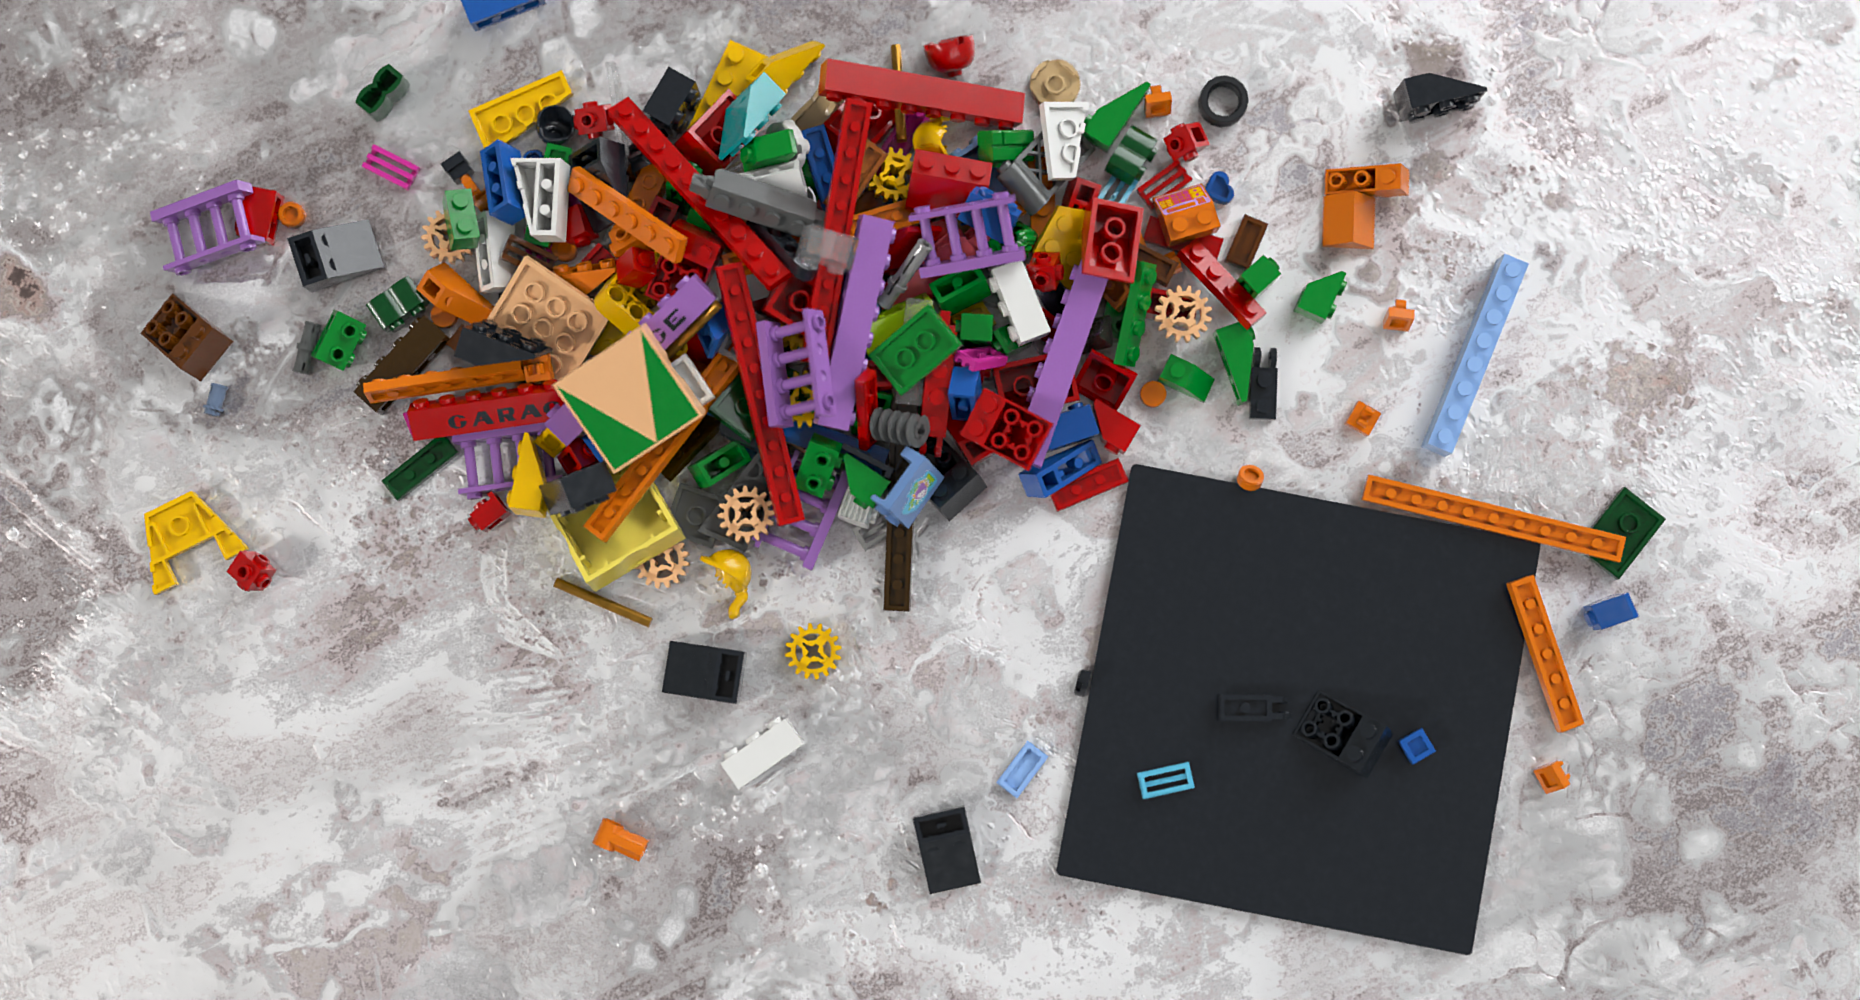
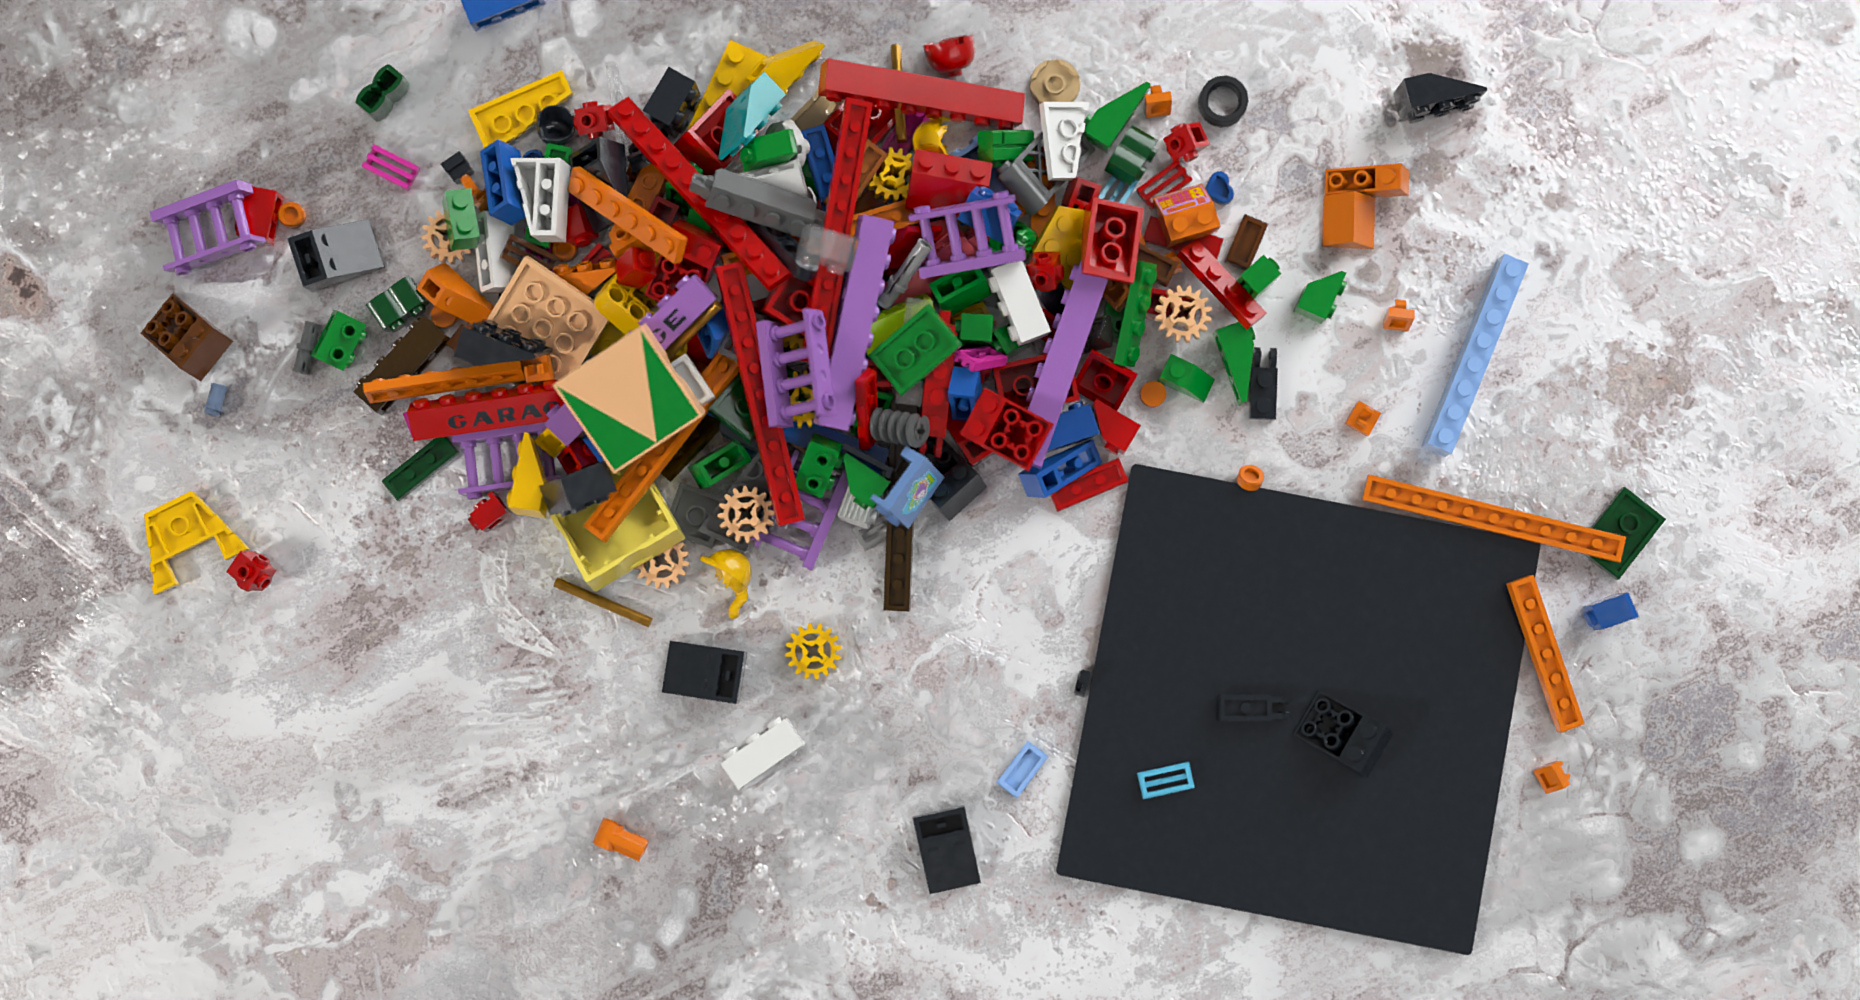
blue plate [1397,728,1436,764] -> none

